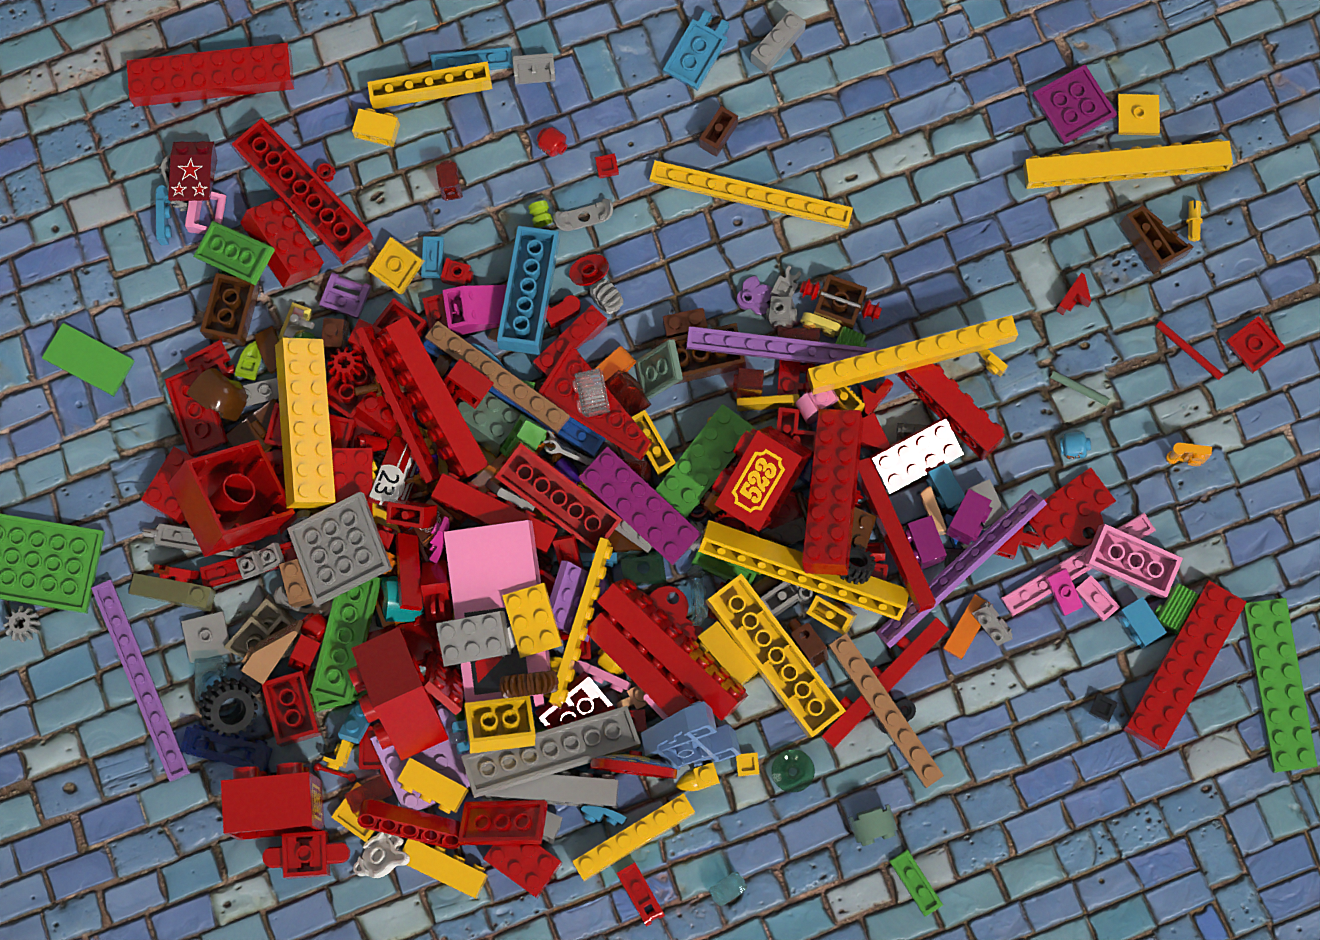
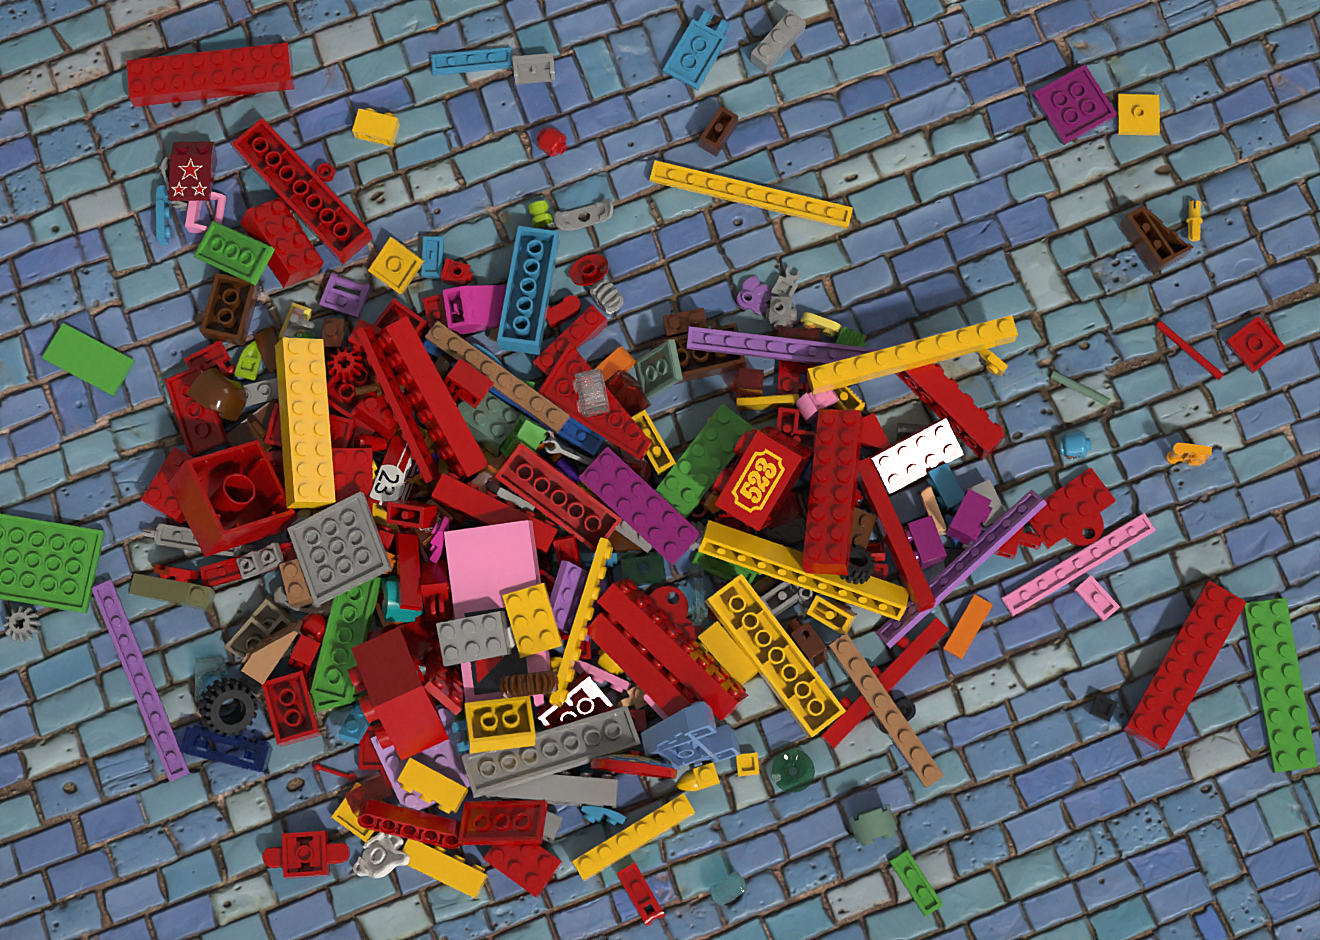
light grey plate [181,611,231,663] -> none
red brick [221,762,325,840] -> none
yellow bracket [322,739,354,770] -> none
yellow brick [367,61,493,109] -> none
clear red brick [436,161,463,201] -> none
red plate [595,153,619,179] -> none
reddish brown brick [800,274,882,330] -> none
red slope [860,378,894,417] -> none
light grey hinge [972,601,1013,646] -> none
yellow brick [1023,139,1233,189] -> none
dark pink plate [1045,568,1084,616] -> none
red slope [1056,272,1091,315] -> none
bright pink brick [1083,524,1183,598] -> none
dark azure brick [1118,597,1167,649] -> none
bright green brick [1154,583,1200,634] -> none

